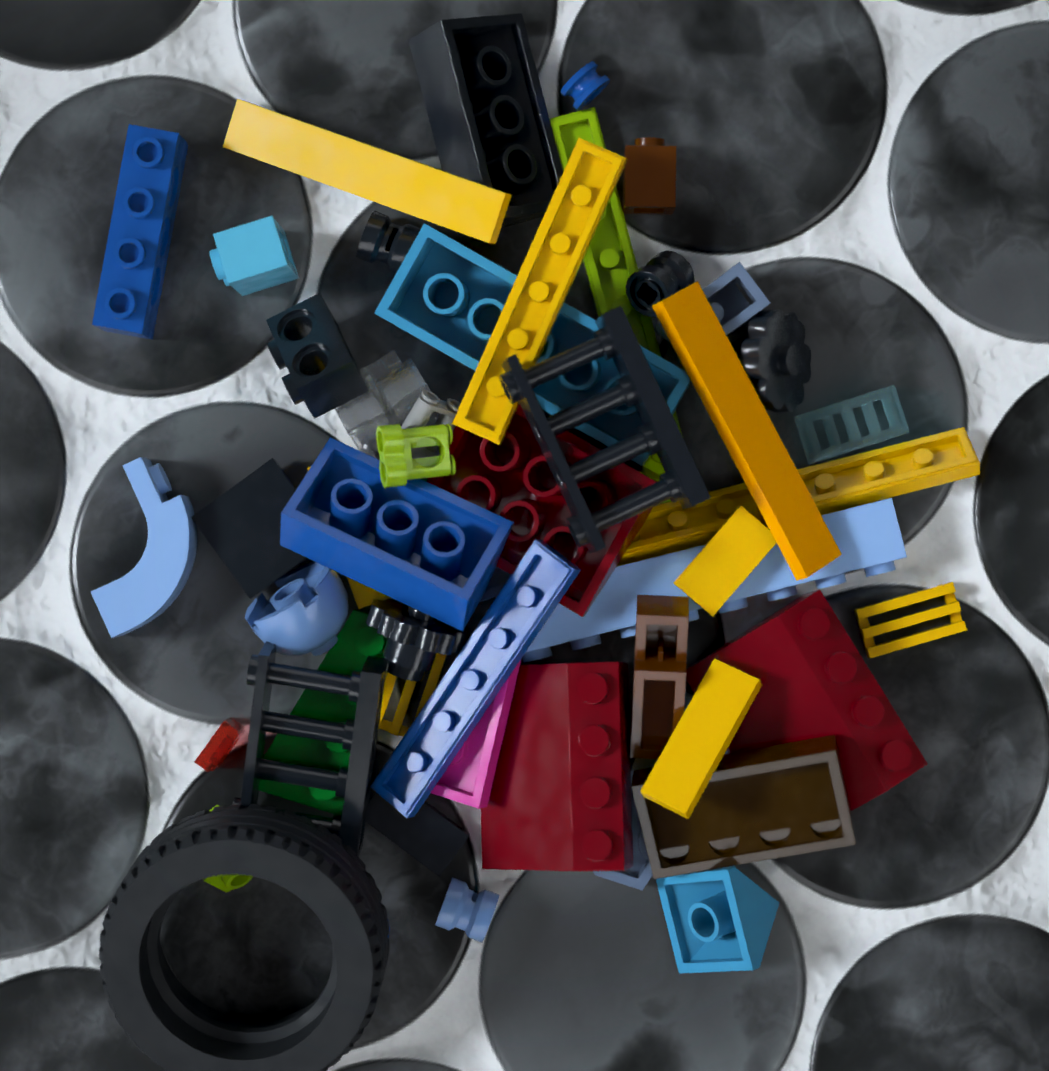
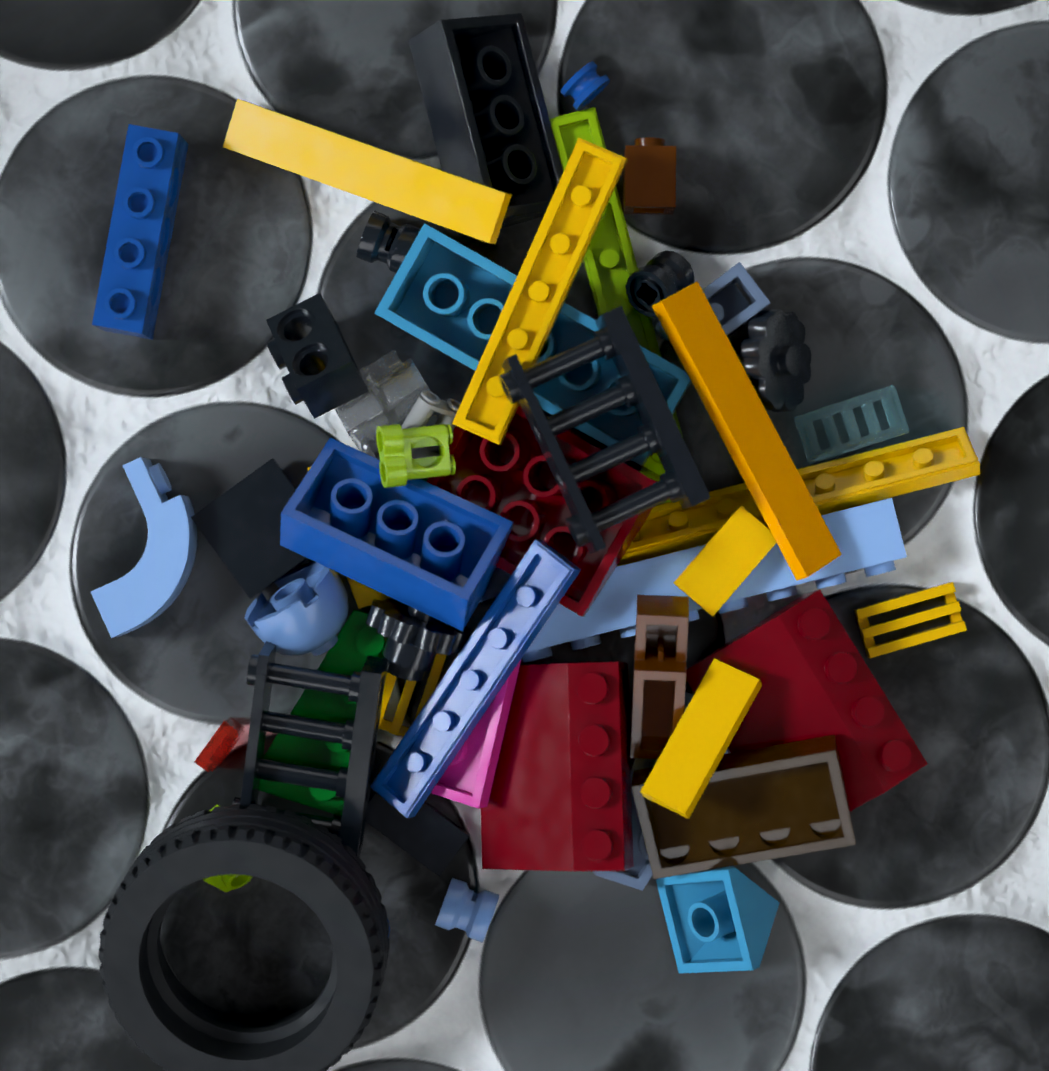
medium azure brick [209,216,299,296] -> none

